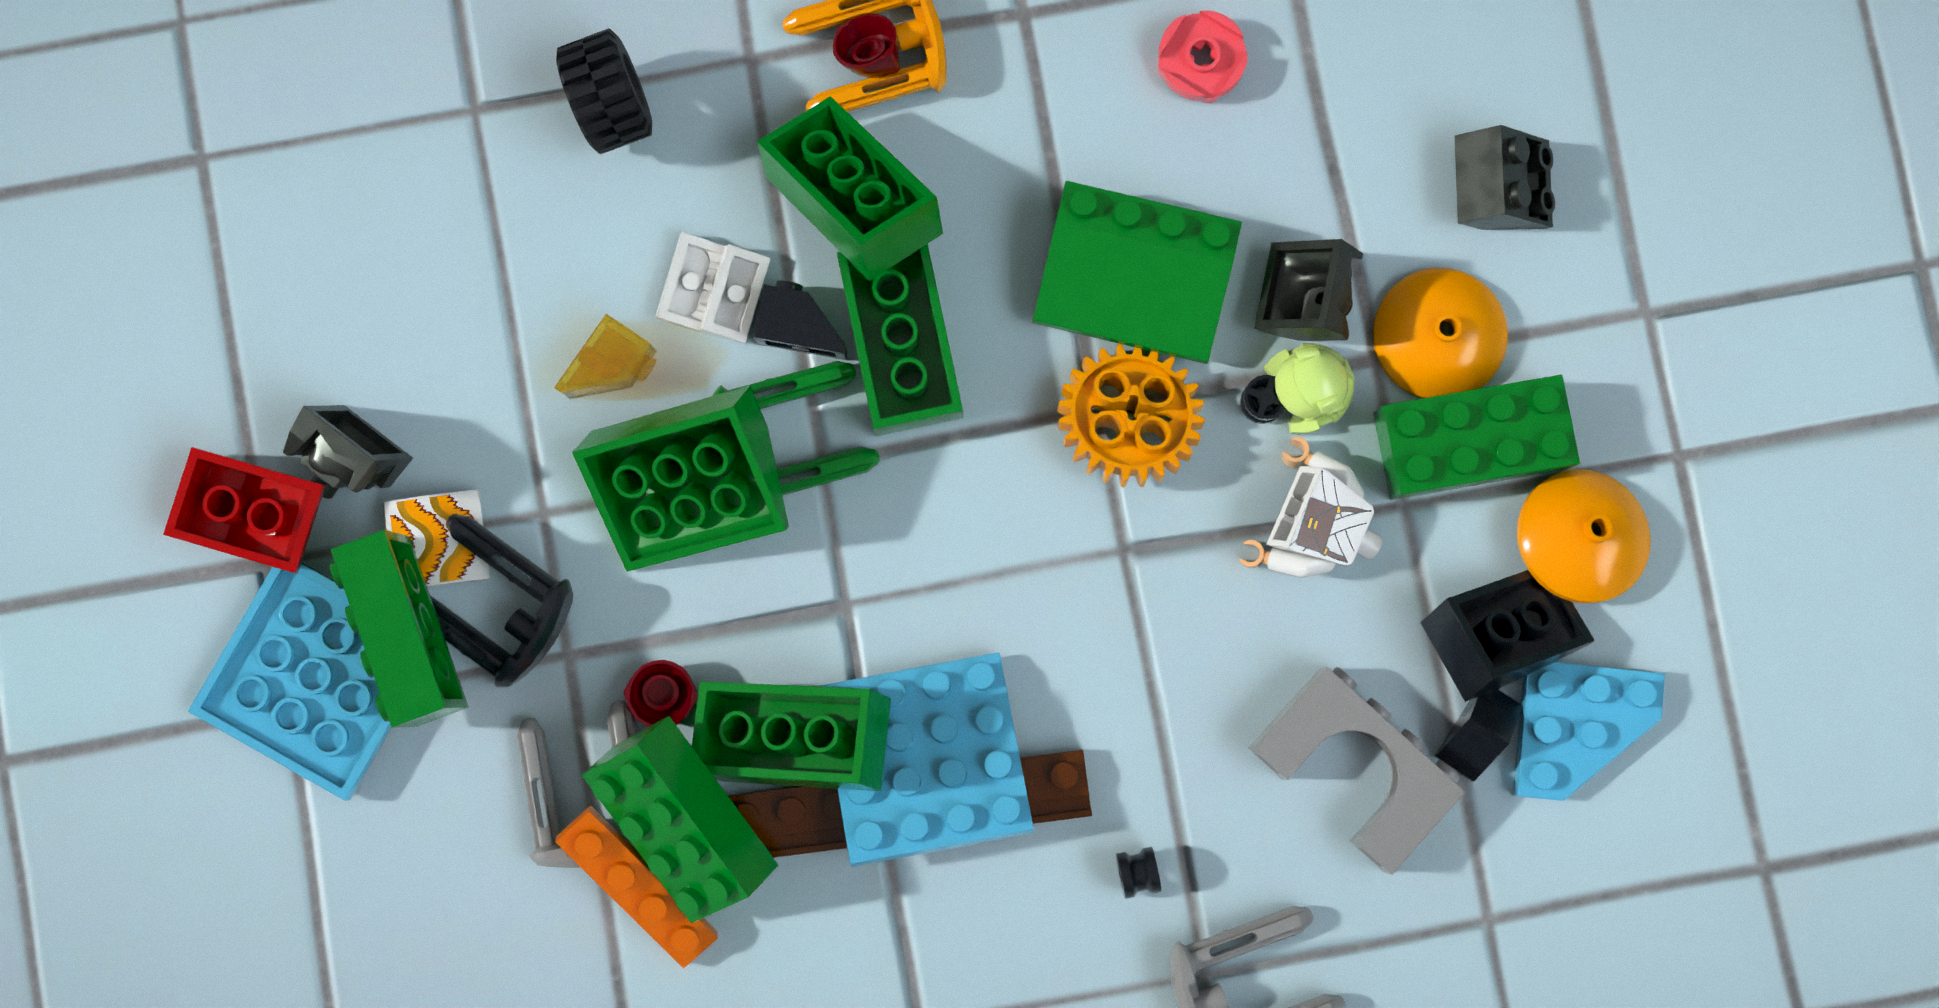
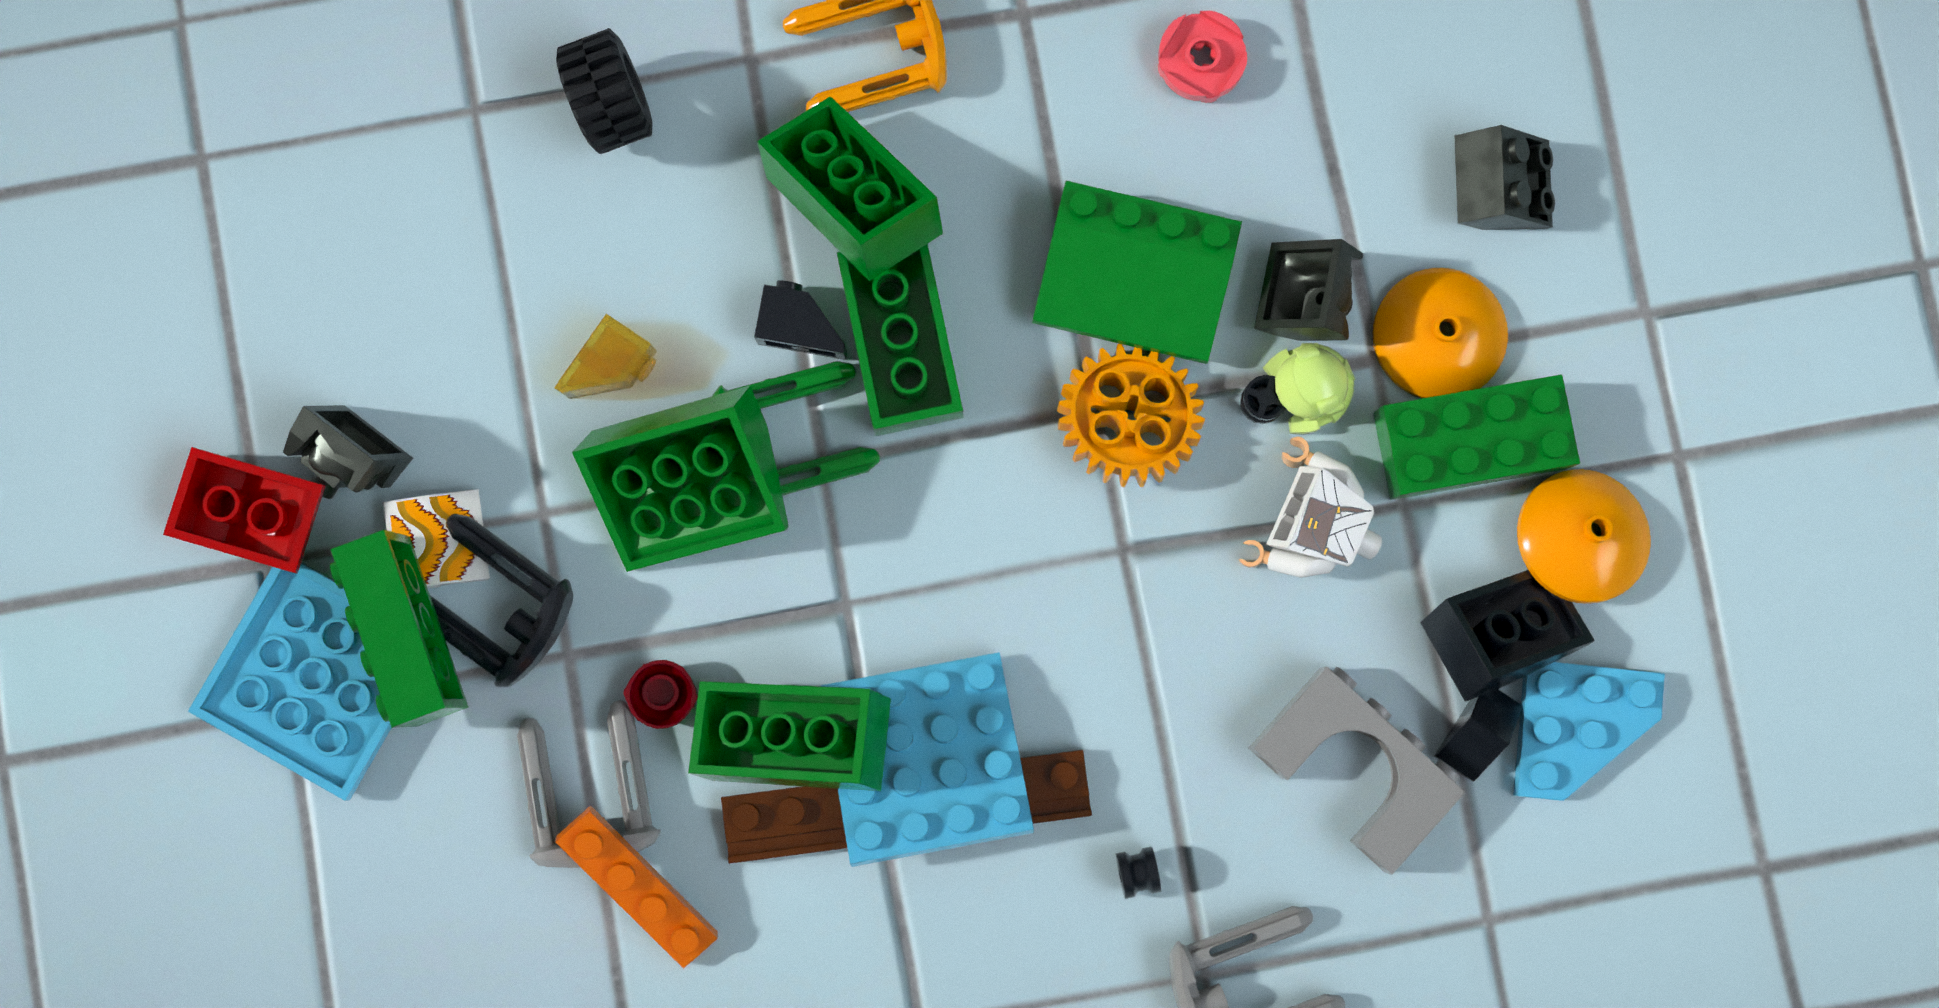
green brick [581,716,778,923] -> none
white slope [655,232,770,344] -> none
dark red hat [833,14,900,78] -> none

